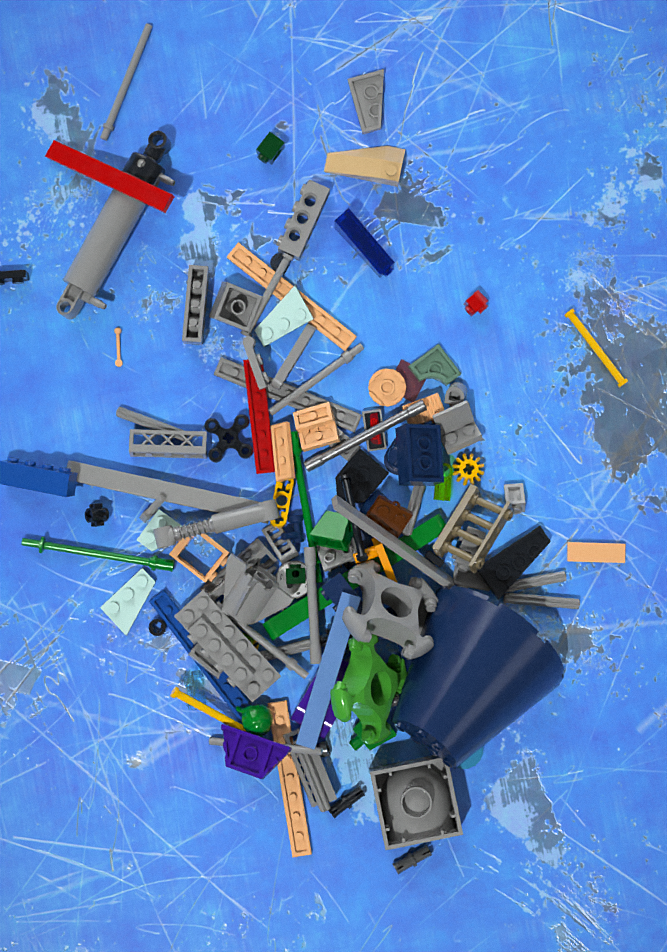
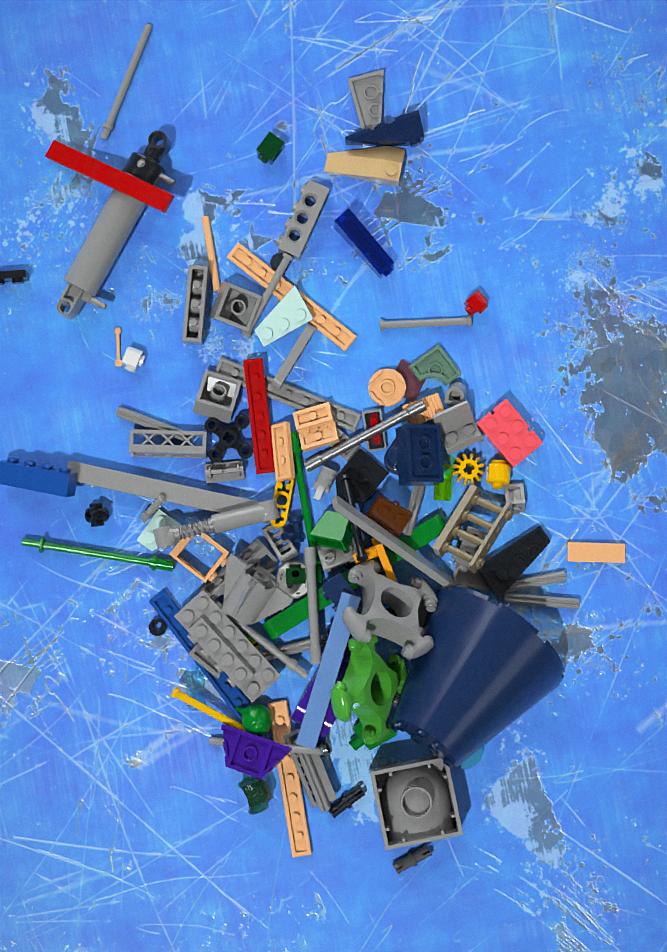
light aqua wing [100,568,156,636] -> none
light grey plate [243,336,270,390] -> none
light grey bar [268,343,364,416] -> none
black tile [424,550,444,568] -> none
yellow bar [564,308,628,388] -> none
none -> white plate [122,346,146,373]
none -> light grey slope [193,370,242,423]
none -> light nougat bar [201,216,220,292]
none -> light grey hinge [205,460,245,483]
none -> clear green hair [238,776,271,815]
none -> light grey hinge [313,465,338,501]
none -> dark blue wedge [345,110,424,147]
none -> light grey bar [379,315,472,331]
none -> coral piece [476,399,543,469]
none -> yellow head [486,460,511,489]

